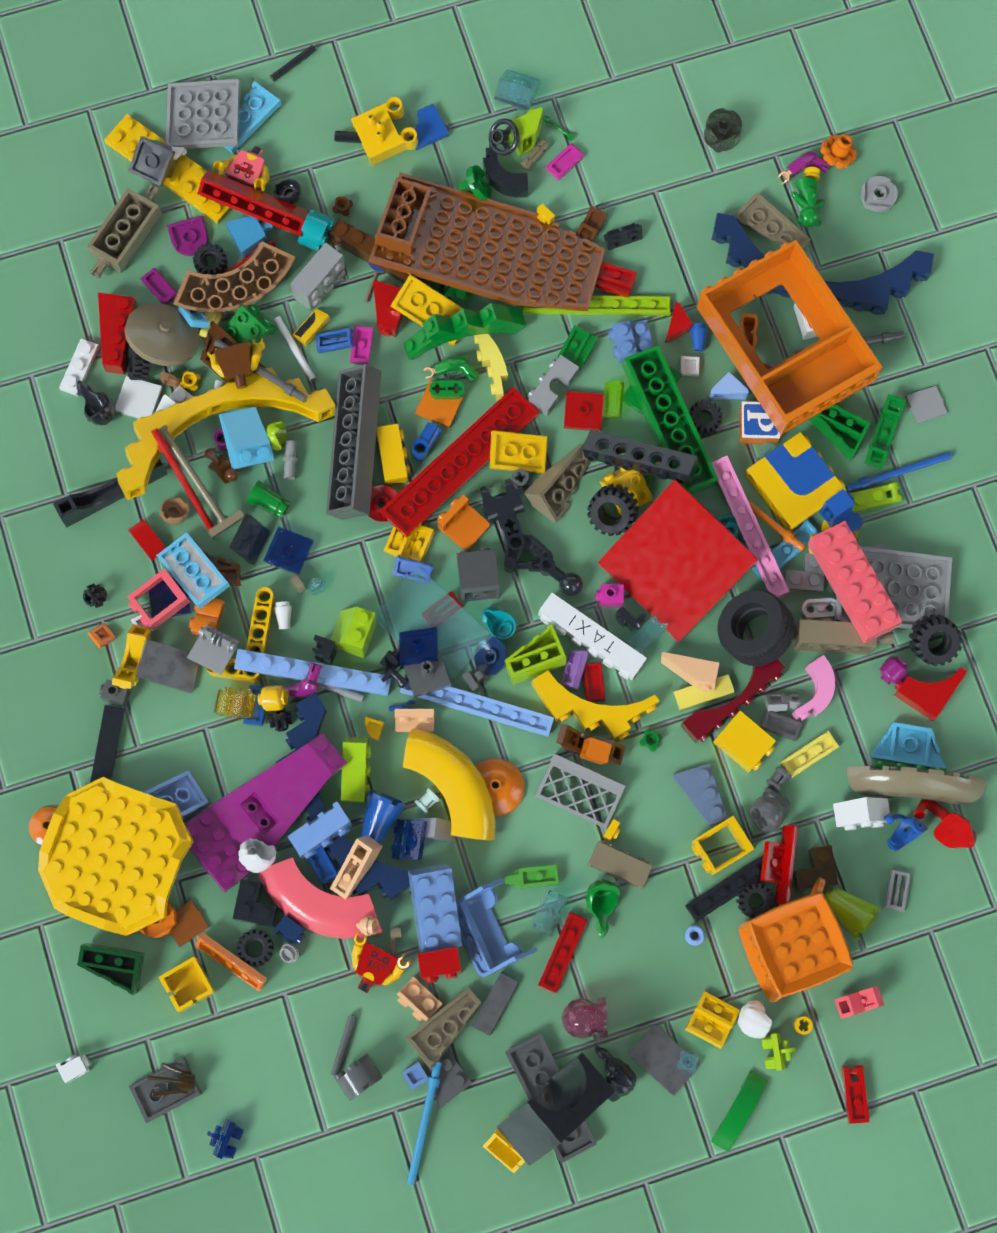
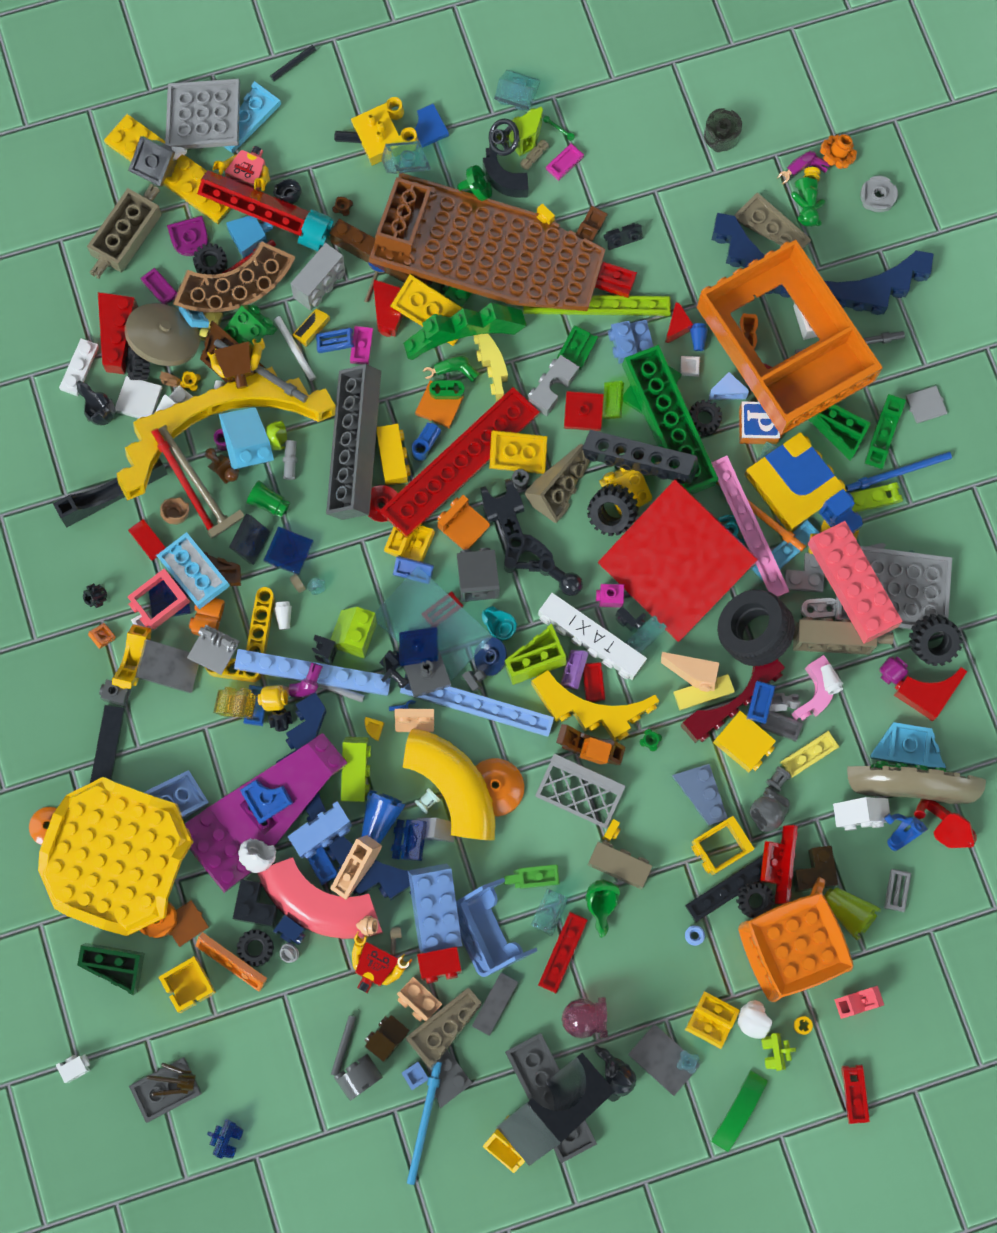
none -> blue tile [240,780,293,824]
none -> dark brown brick [364,1015,410,1063]
none -> clear light blue slope [381,141,431,174]
none -> blue tile [746,681,775,724]
none -> white cone [821,664,843,695]

